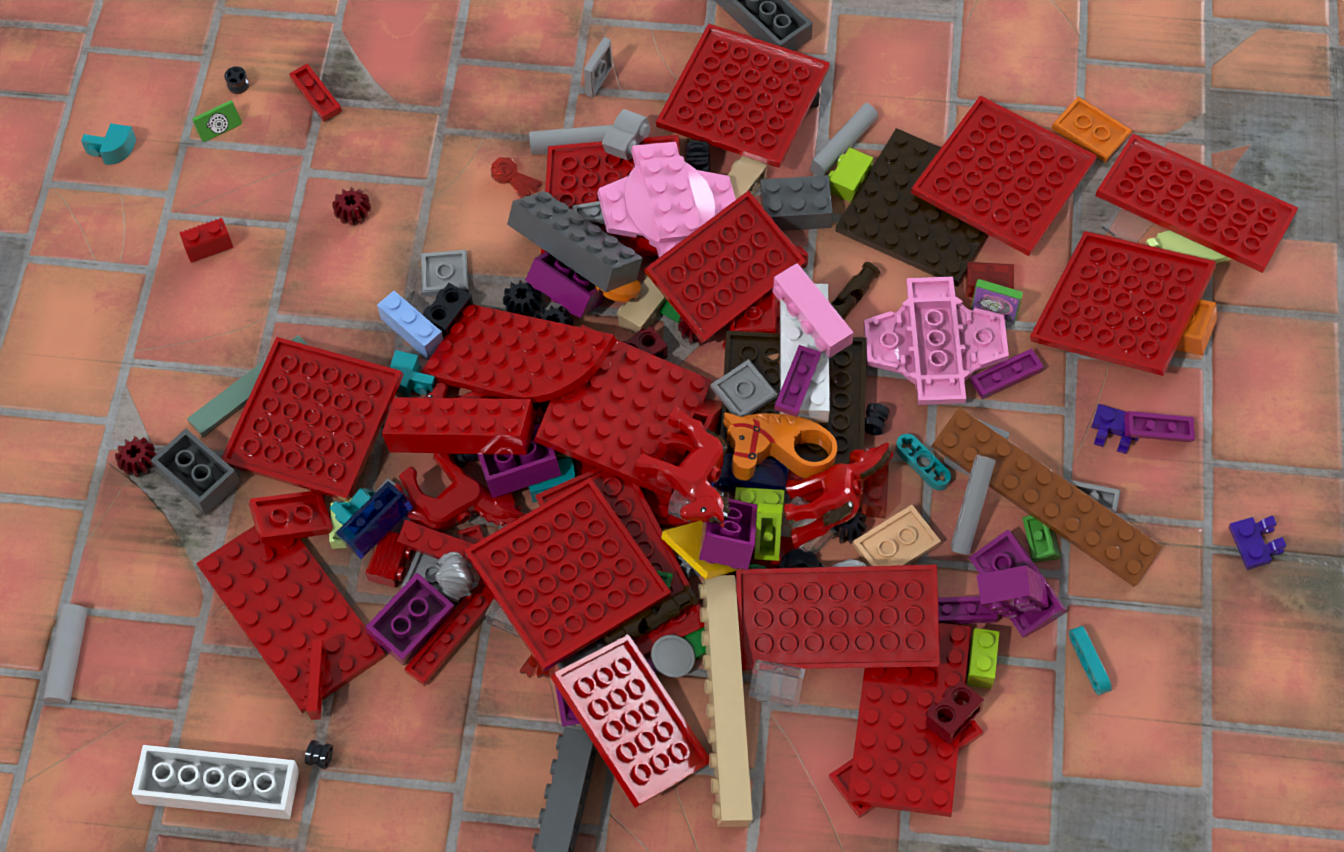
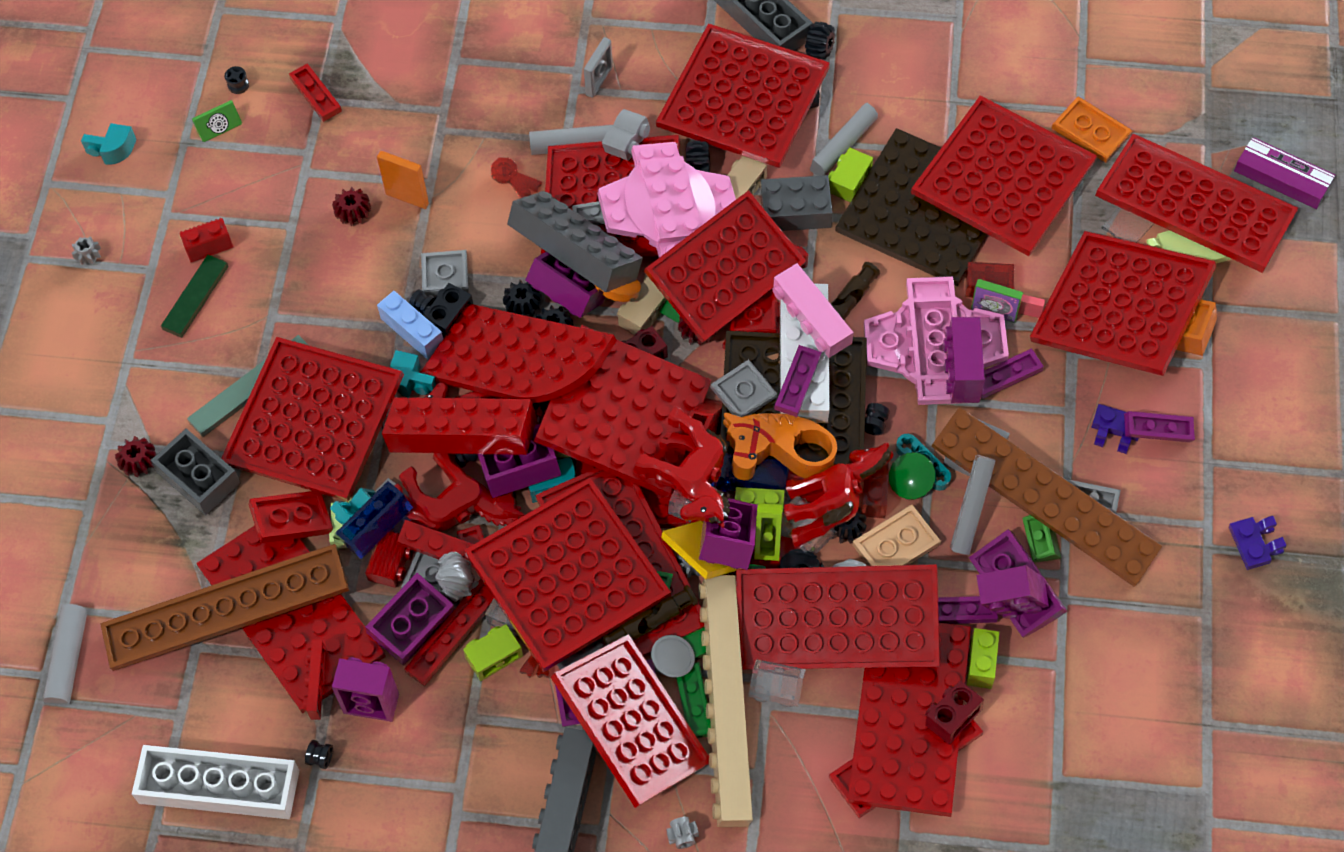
teal beam [1069,626,1112,696] -> none
none -> light grey gear [72,236,101,265]
none -> dark orange plate [100,544,349,671]
none -> dark green tile [161,255,229,338]
none -> magenta brick [332,657,399,722]
none -> orange tile [377,151,429,209]
none -> black wheel [409,289,436,315]
none -> lime brick [463,624,523,682]
none -> light grey gear [666,817,699,849]
none -> green tile [676,662,711,739]
none -> black gear [805,22,836,60]
none -> green dish [889,452,937,501]
none -> magenta brick [943,317,985,403]
none -> coral tile [1018,295,1045,318]
none -> magenta slope [1234,137,1335,210]

